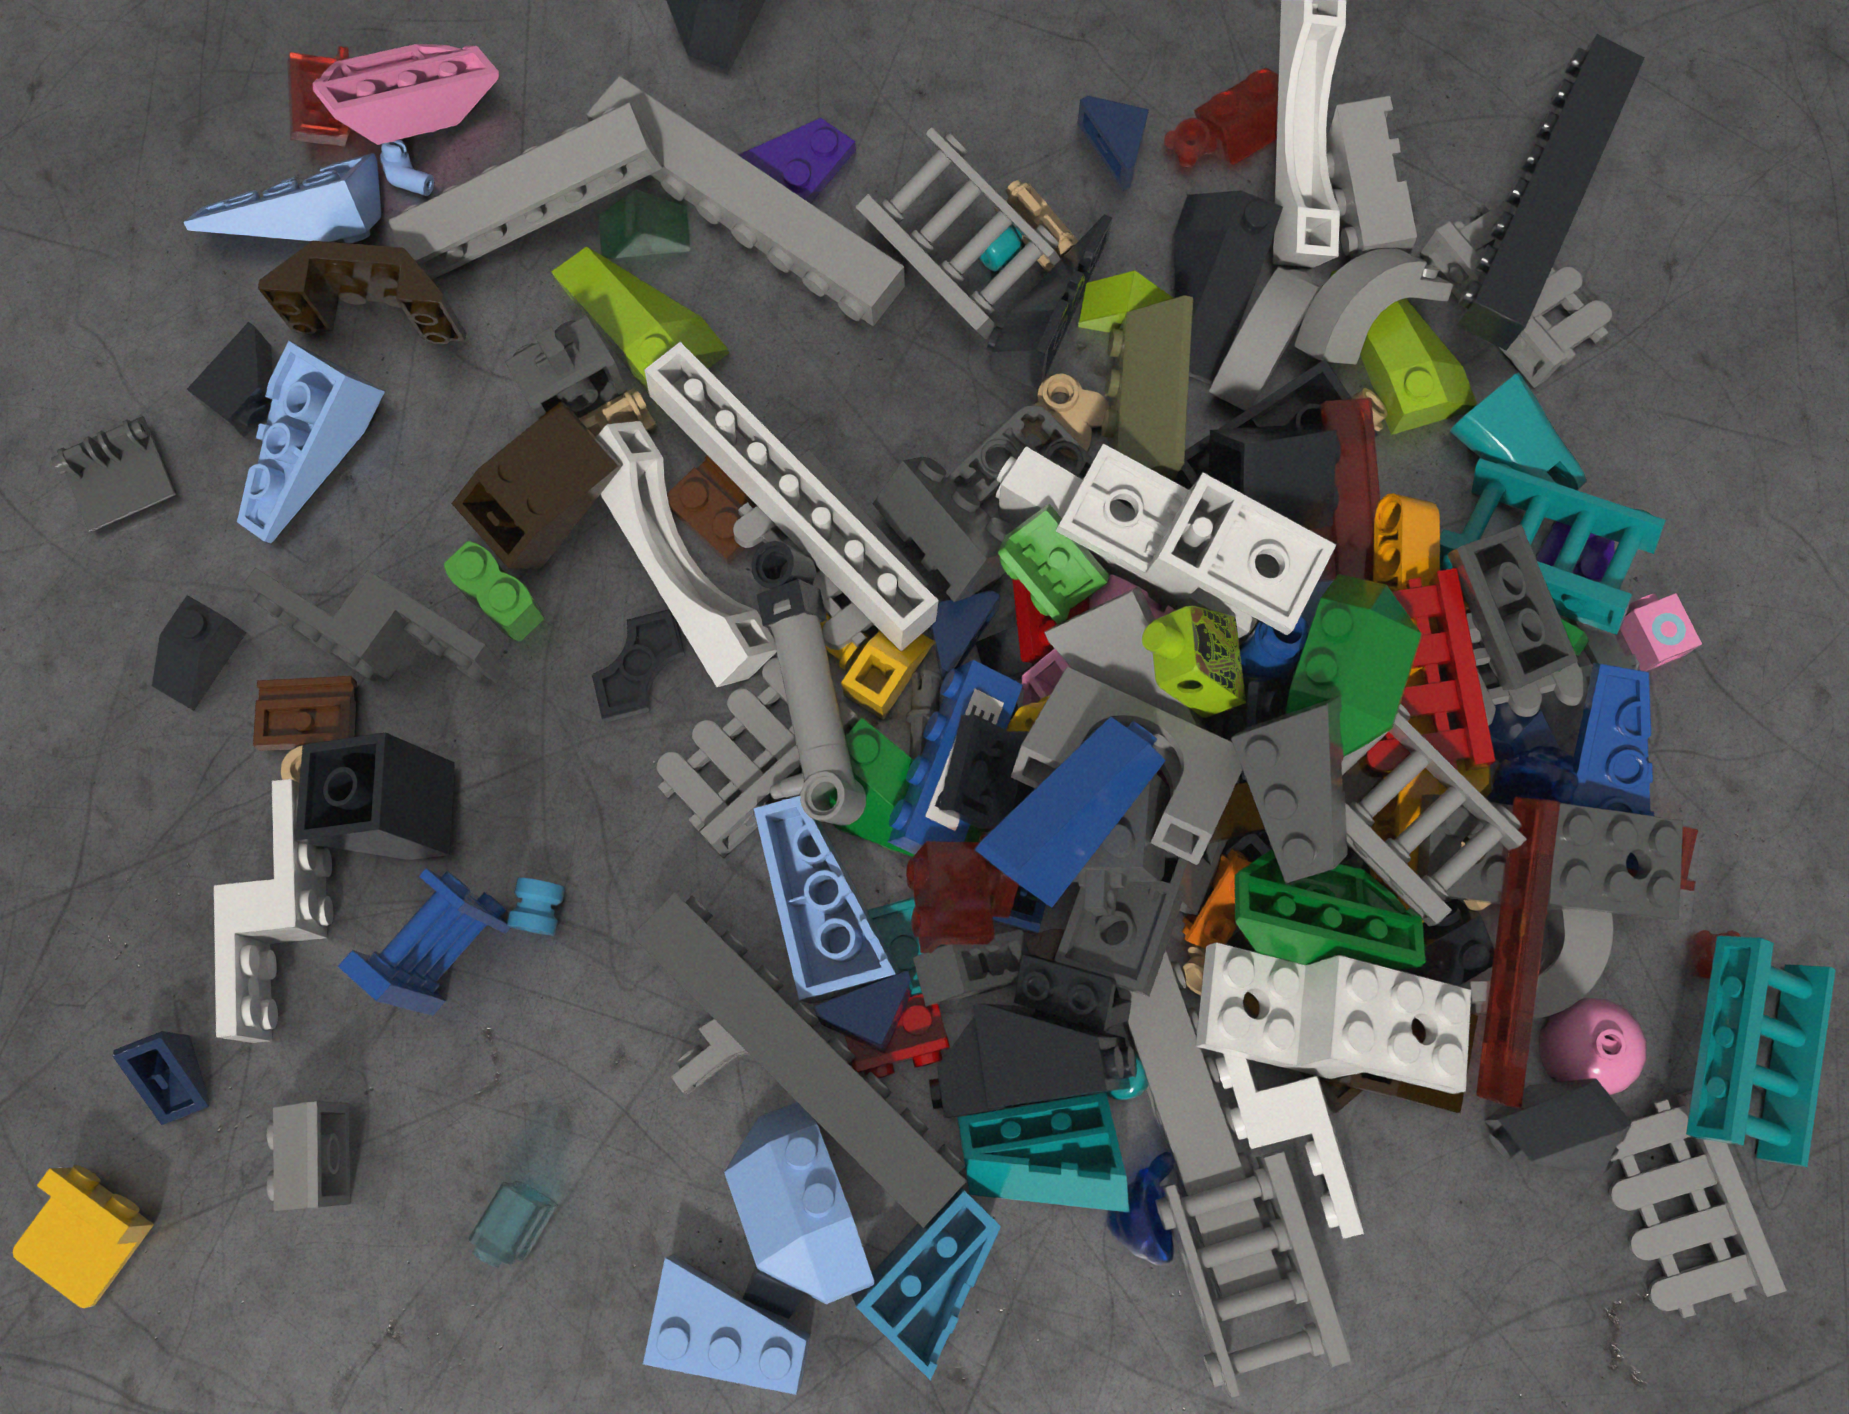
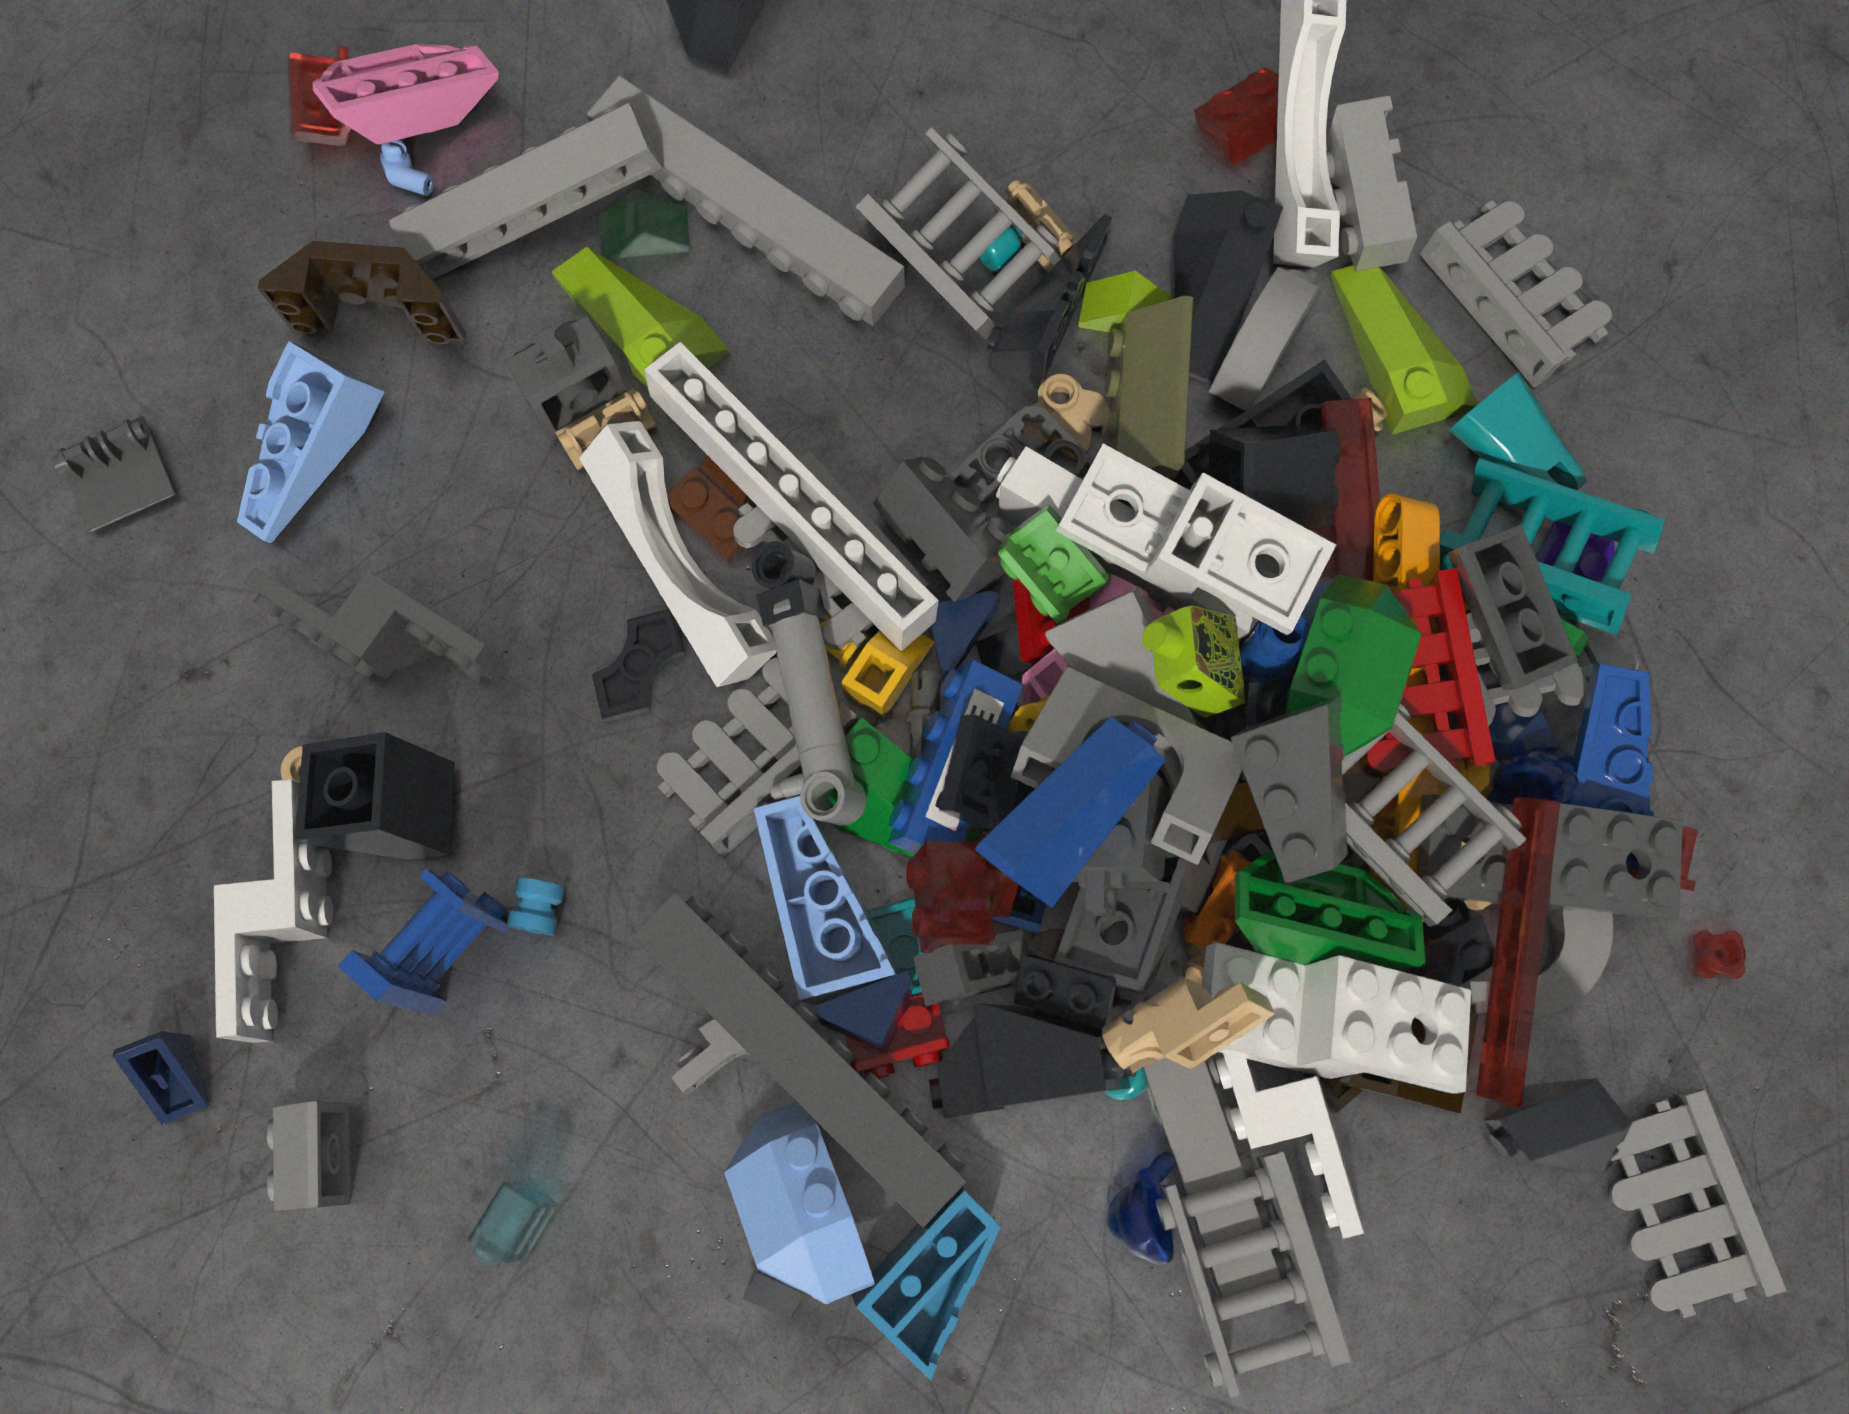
yellow bracket [13,1165,154,1308] -> none
black slope [152,595,247,711] -> none
light blue wedge [184,153,381,244] -> none
black slope [187,322,273,437] -> none
reddish brown plate [253,676,357,751] -> none
bright green brick [444,541,545,641] -> none
dark brown slope [451,402,622,569] -> none
light blue wedge [643,1254,811,1395] -> none
dark purple wing [738,118,856,204] -> none
teal wedge [957,1092,1129,1212] -> none
dark blue slope [1077,96,1149,191] -> none
clear red plate [1164,118,1217,167] -> none
light grey arch [1295,248,1454,365] -> none
black brick [1456,34,1645,350] -> none
bright pink cylinder [1539,998,1647,1095] -> none
bright pink brick [1620,593,1702,672] -> none
teal fence [1686,936,1836,1167] -> none
none -> tan plate [1102,977,1275,1073]

